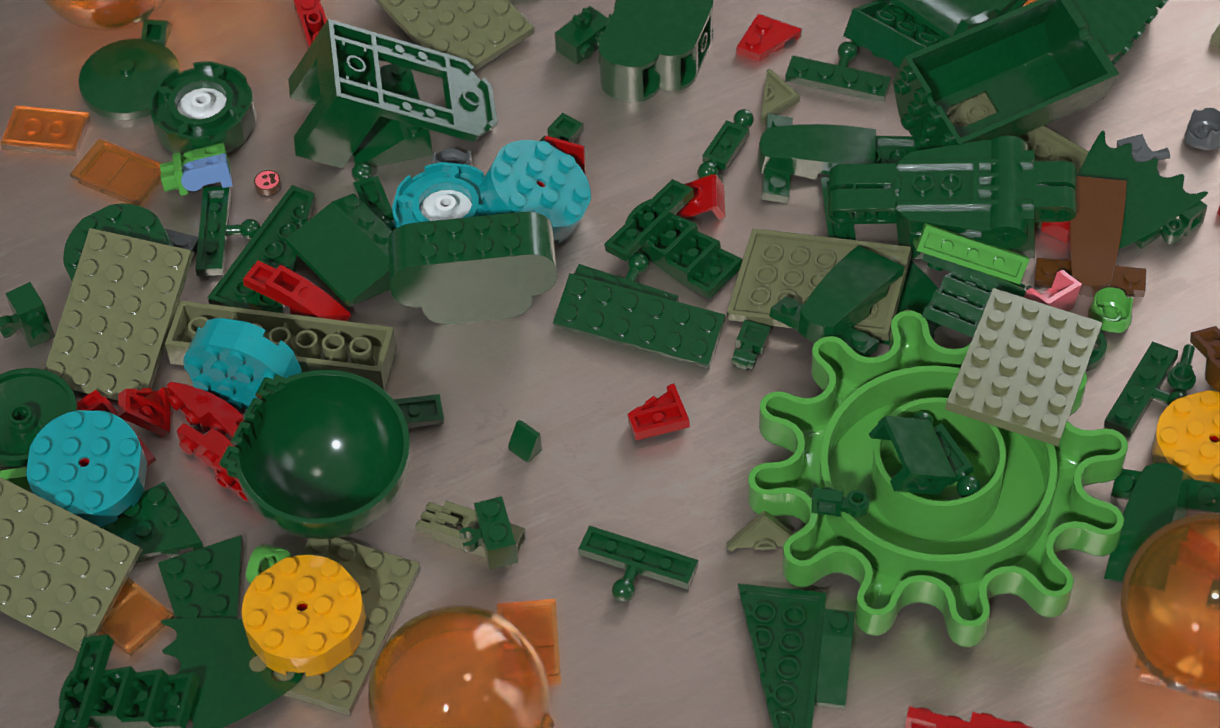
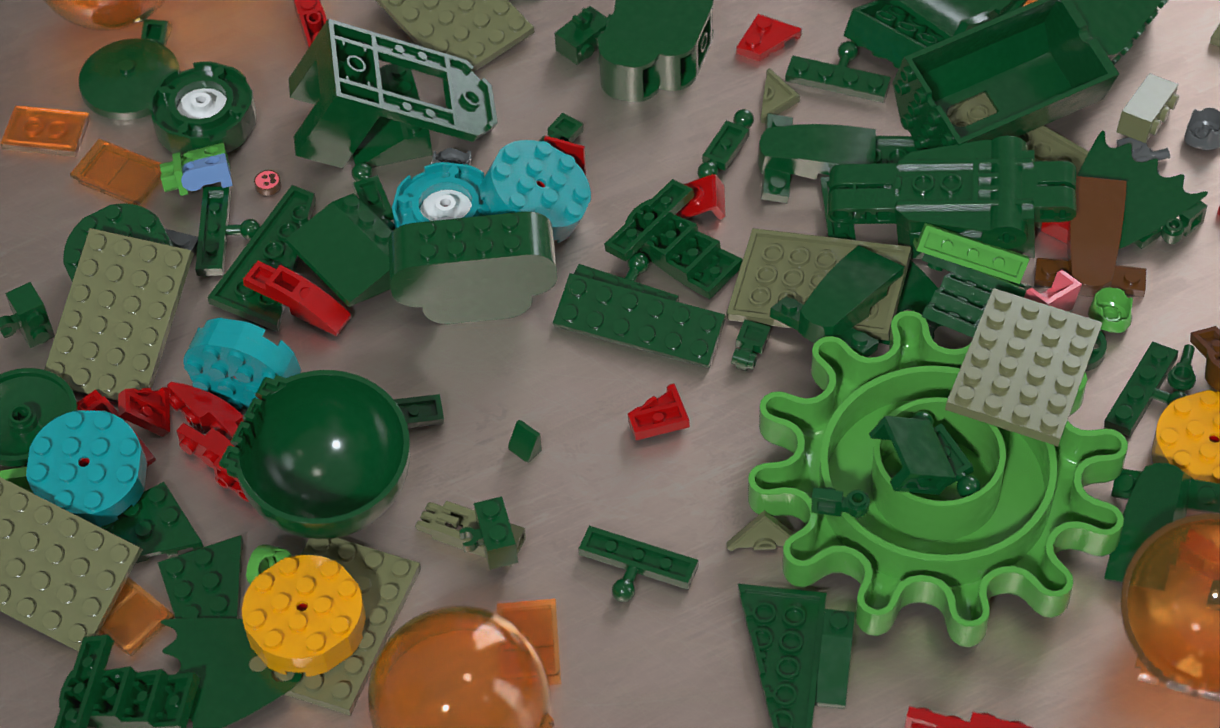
olive brick [165,301,397,390] -> none
none -> brick [1116,73,1179,143]

